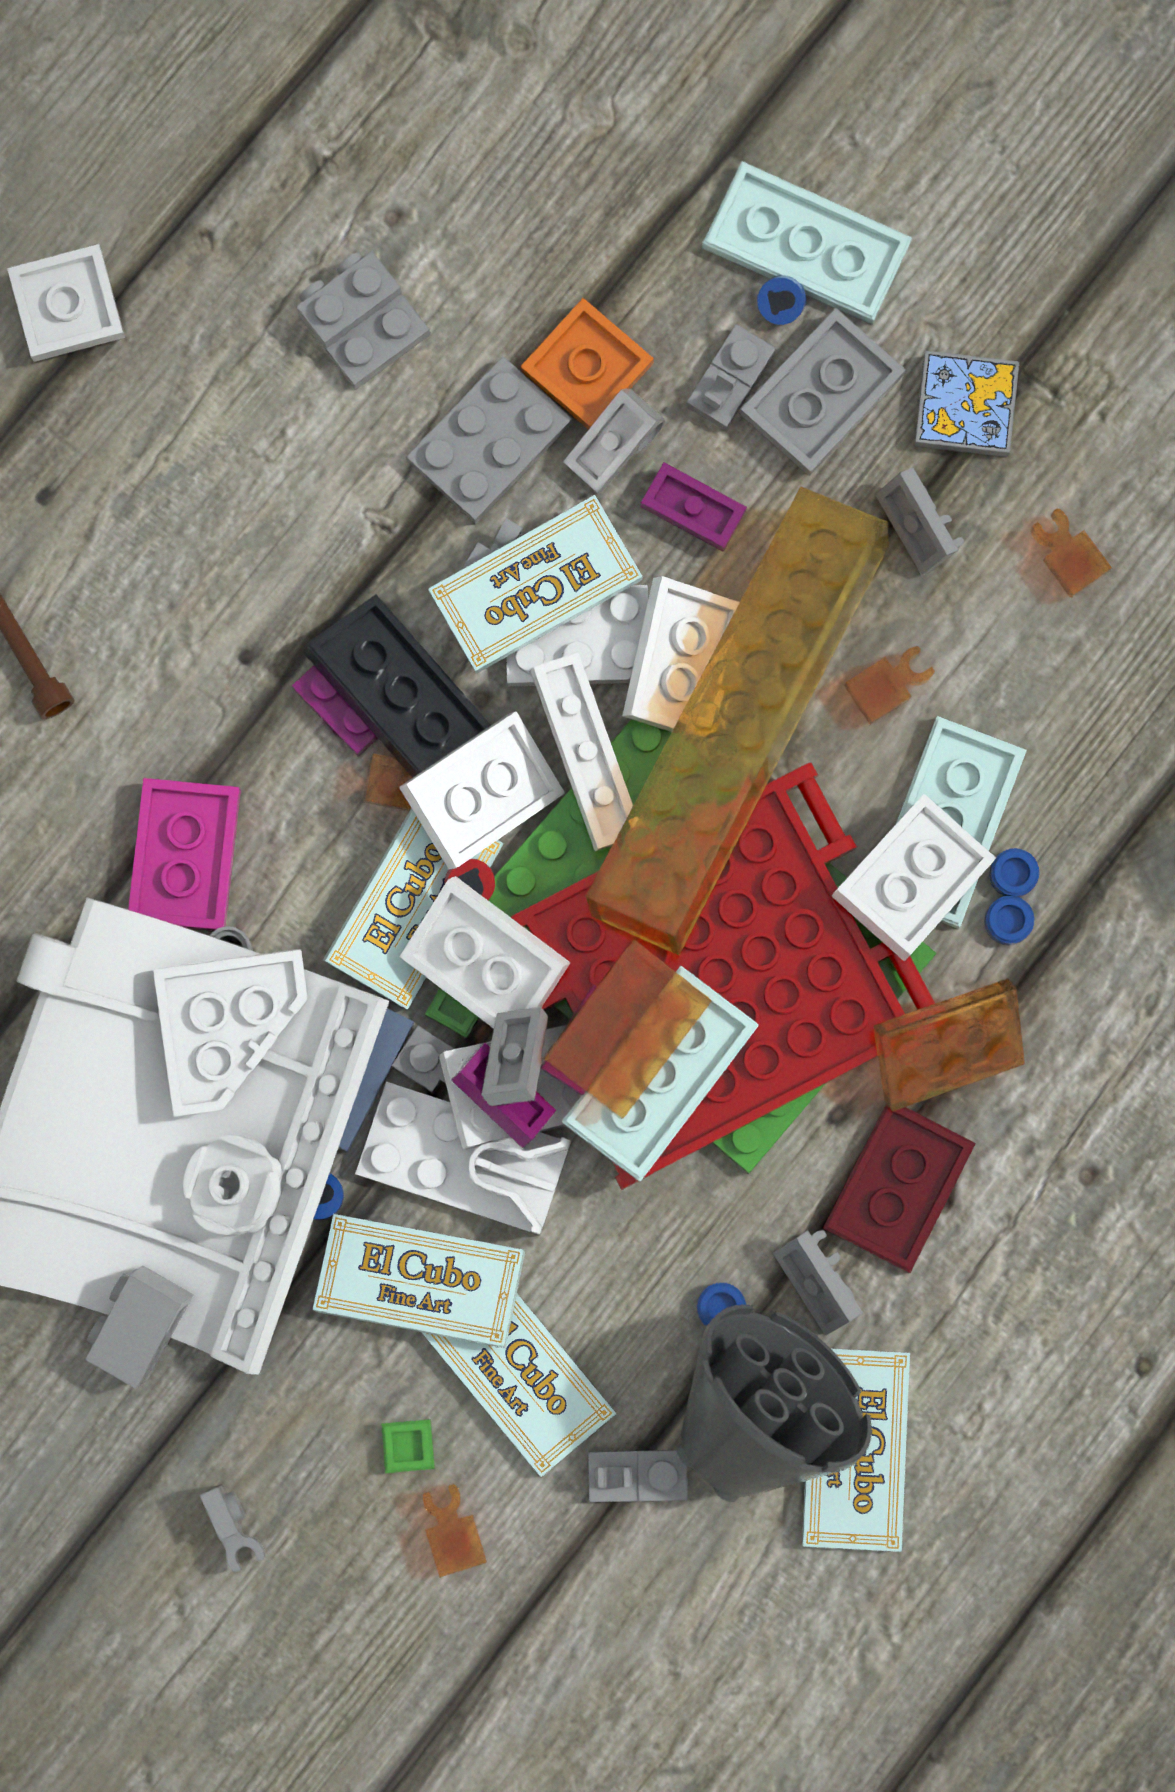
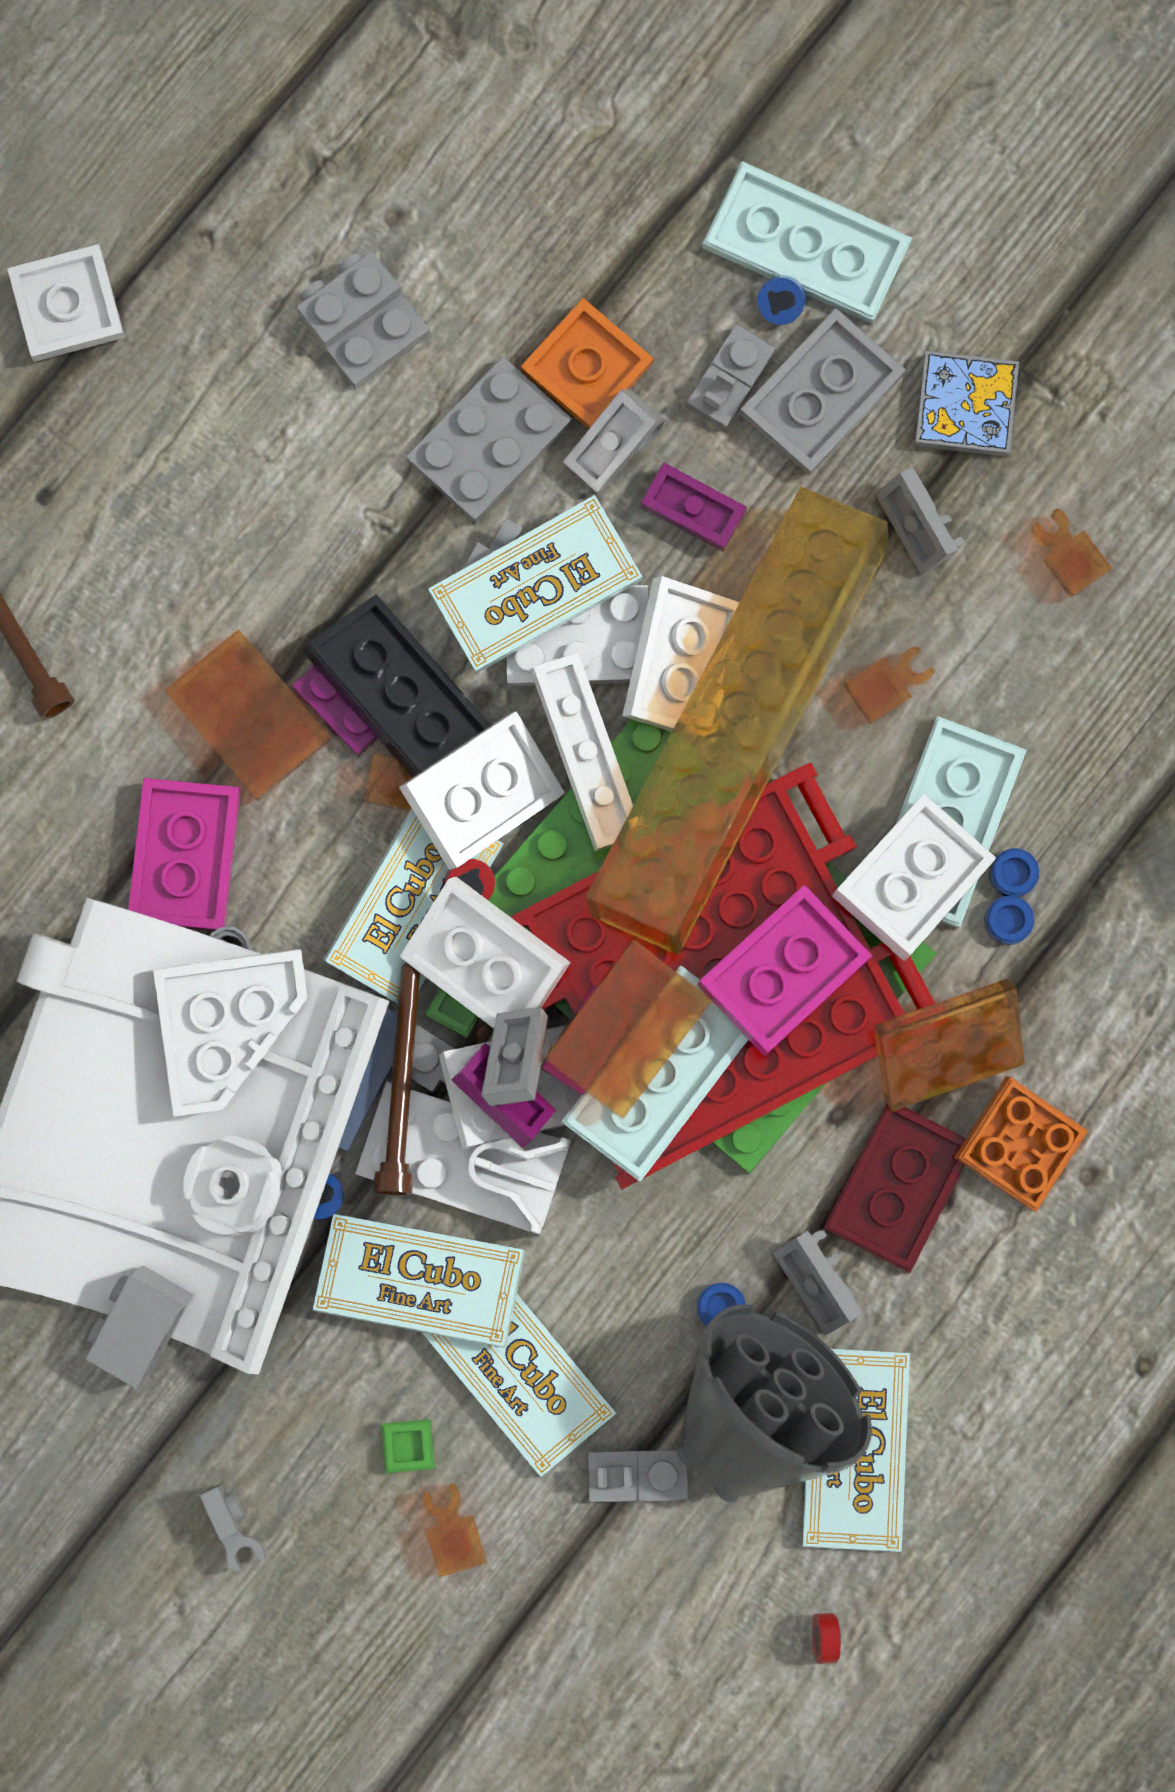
none -> clear orange plate [165,629,331,801]
none -> reddish brown piece [373,962,420,1196]
none -> dark pink plate [697,884,872,1057]
none -> red tile [812,1613,841,1664]
none -> orange tile [954,1076,1088,1212]

